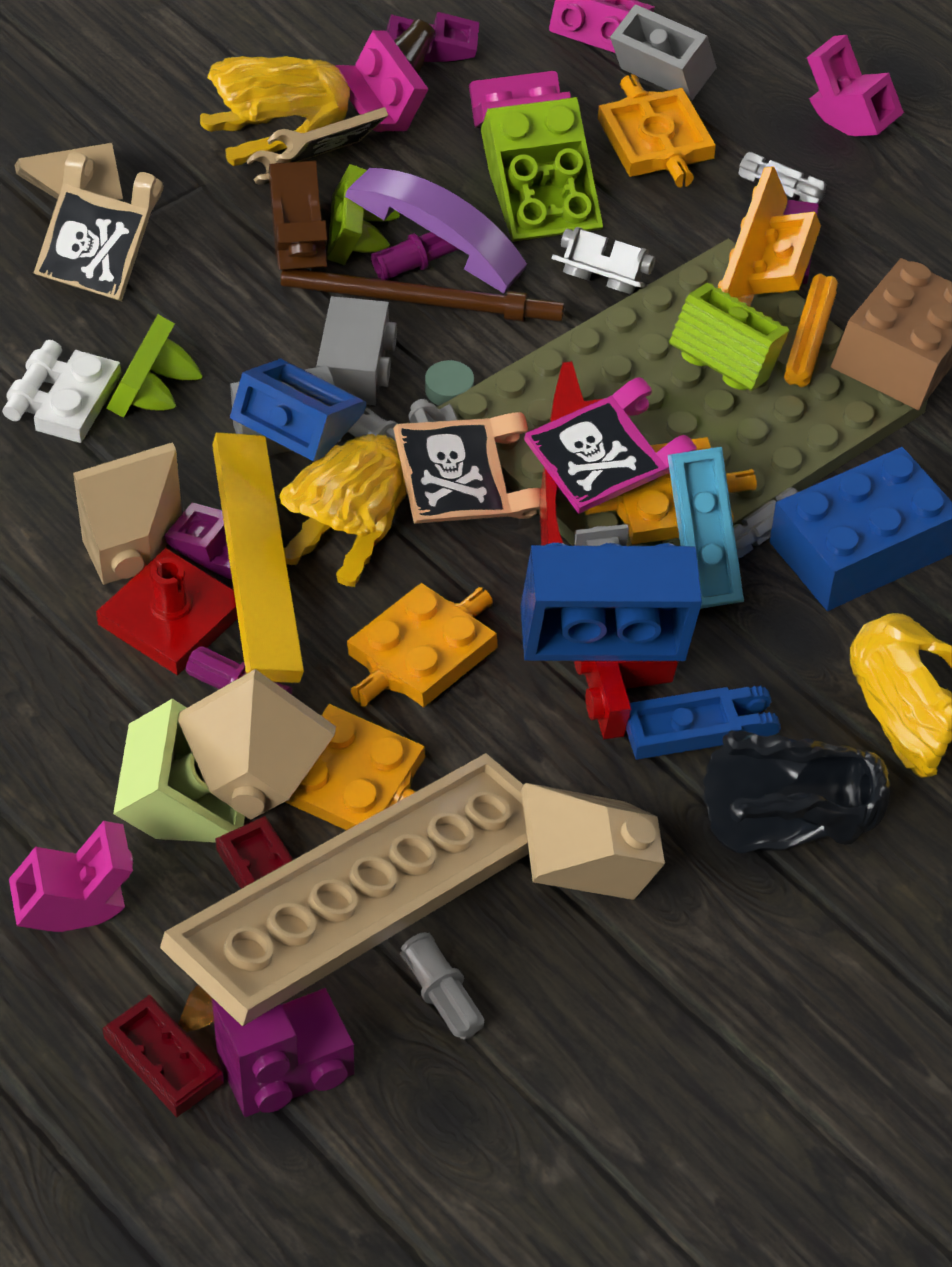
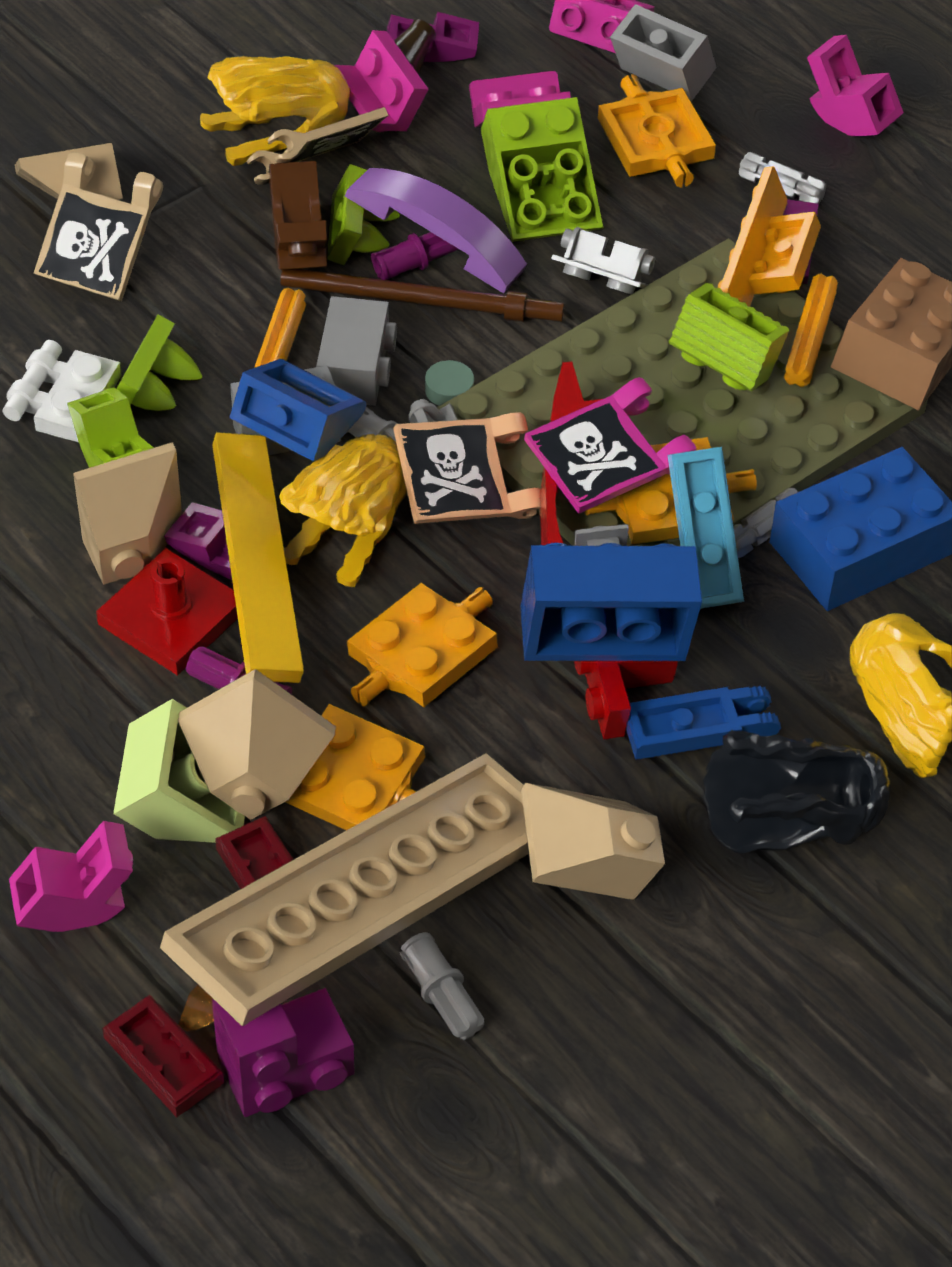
none -> lime brick [67,387,154,468]
none -> light orange axle [254,287,306,368]

